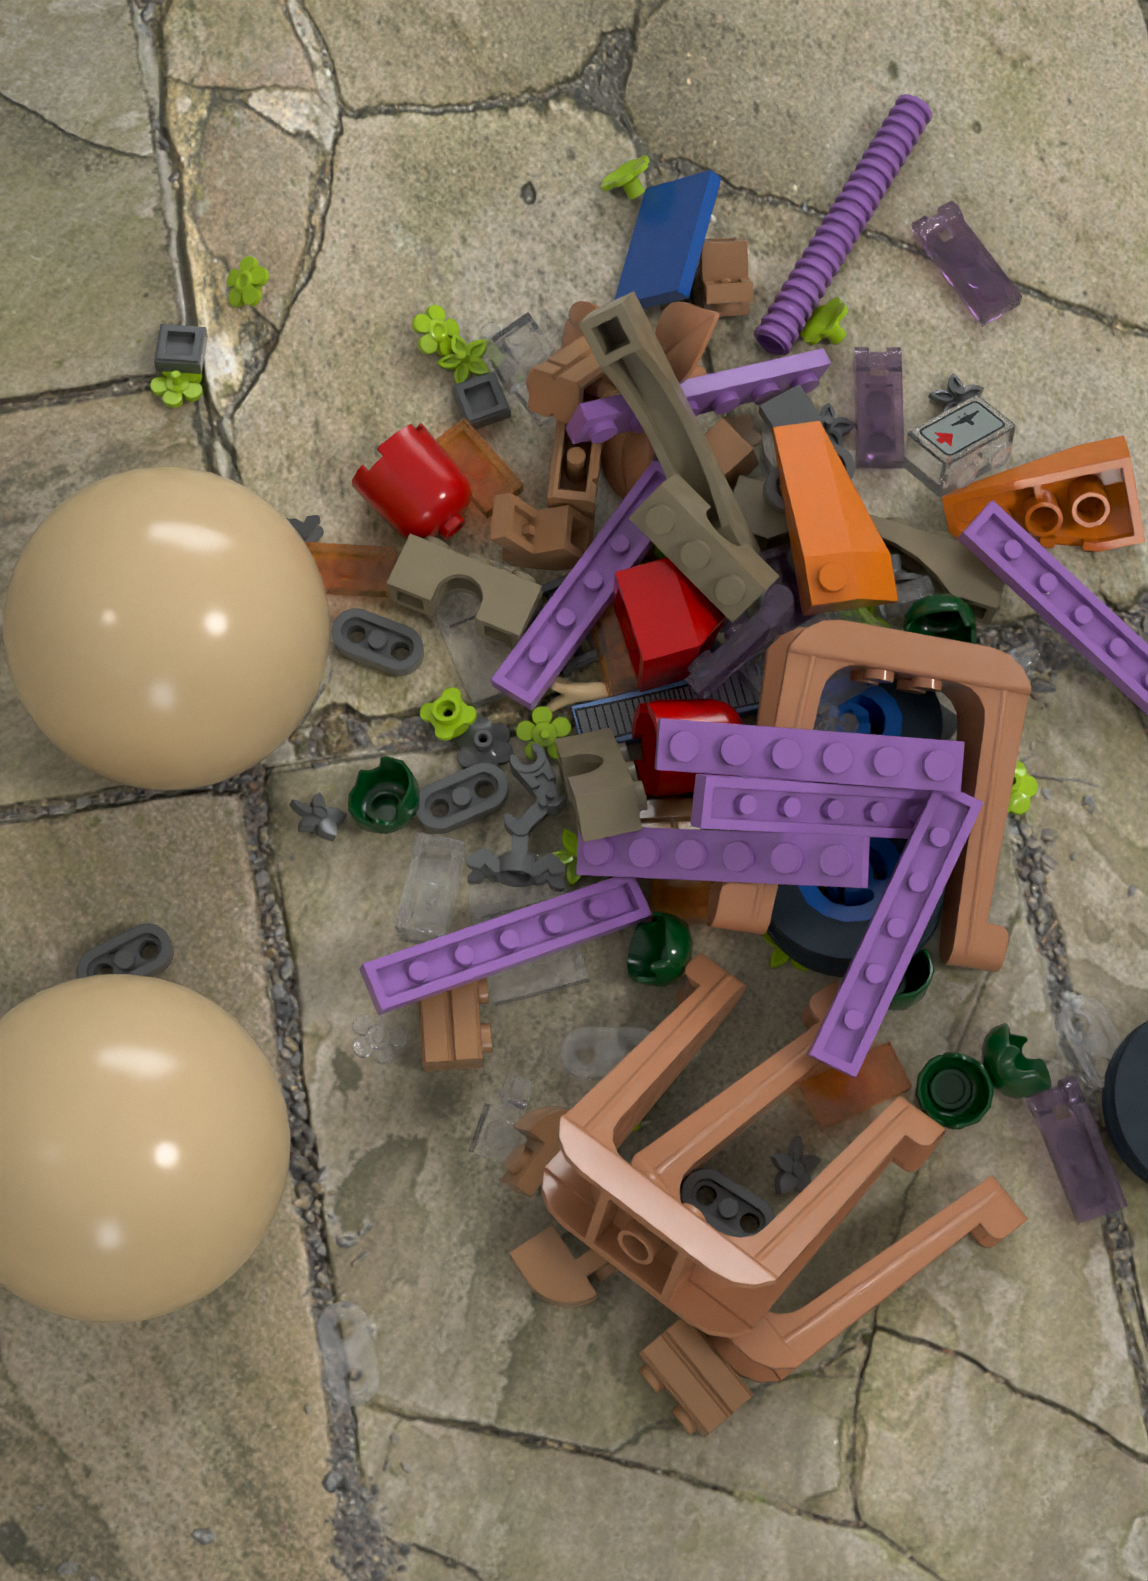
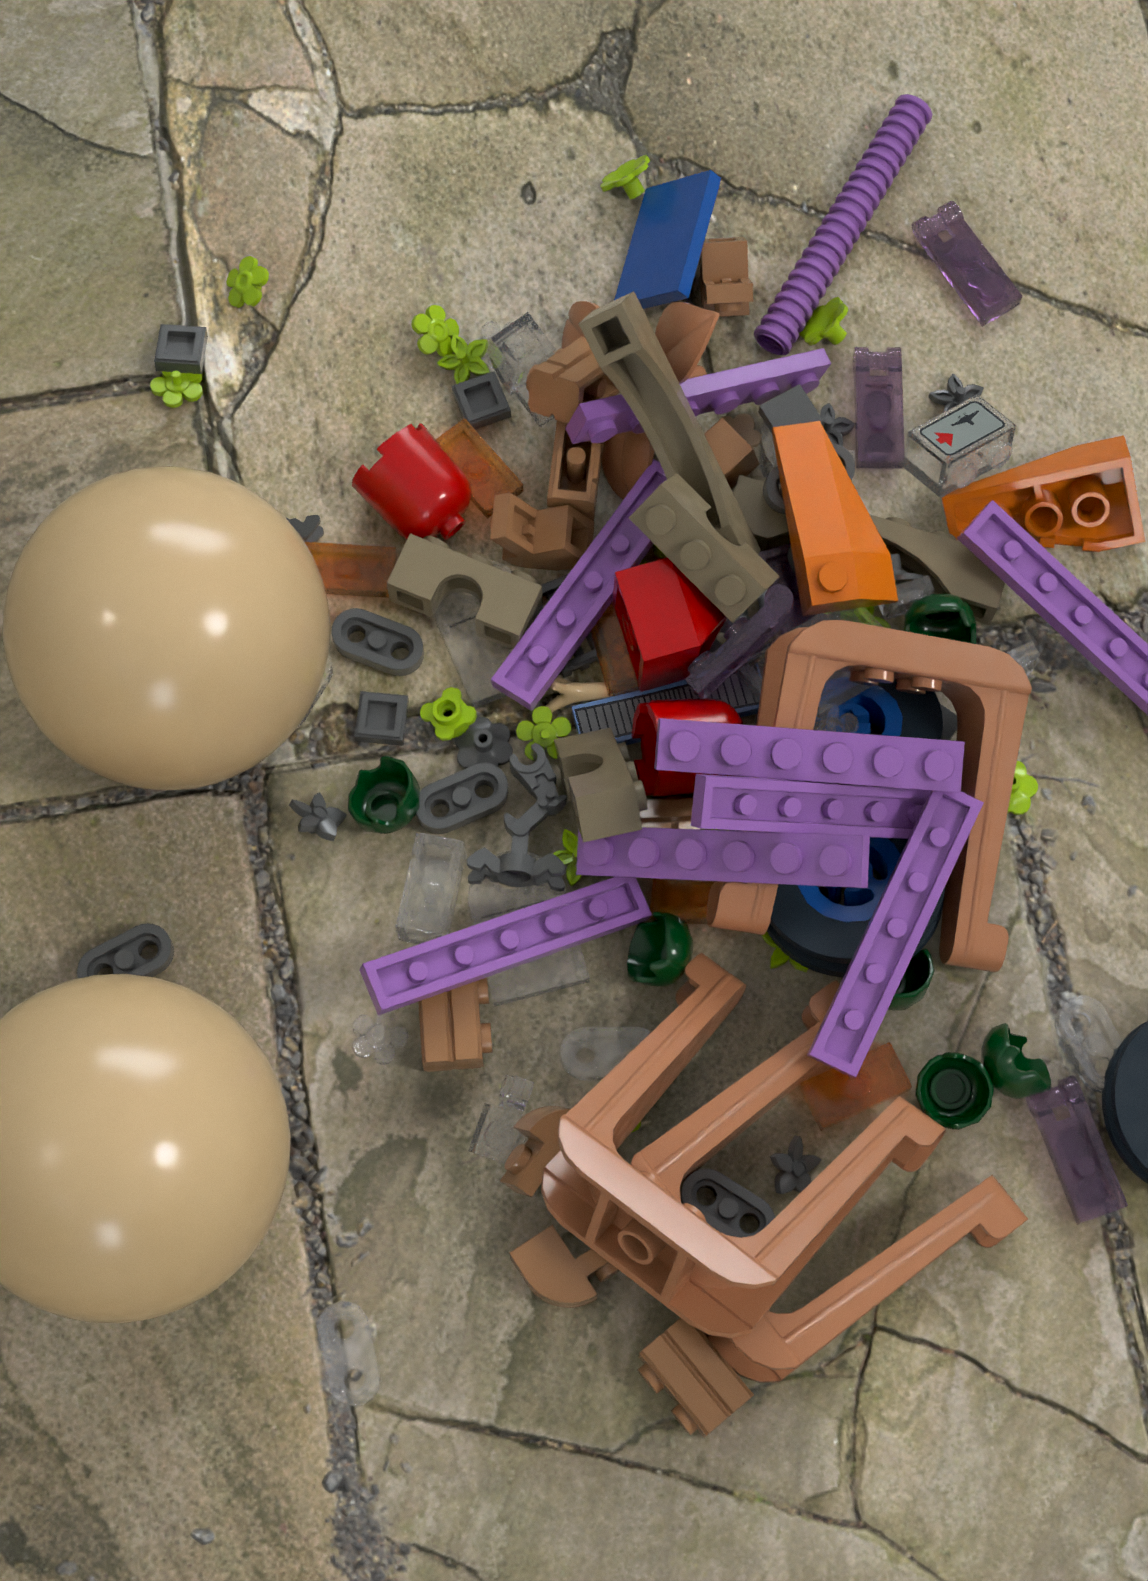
none -> dark grey tile [355,691,409,746]

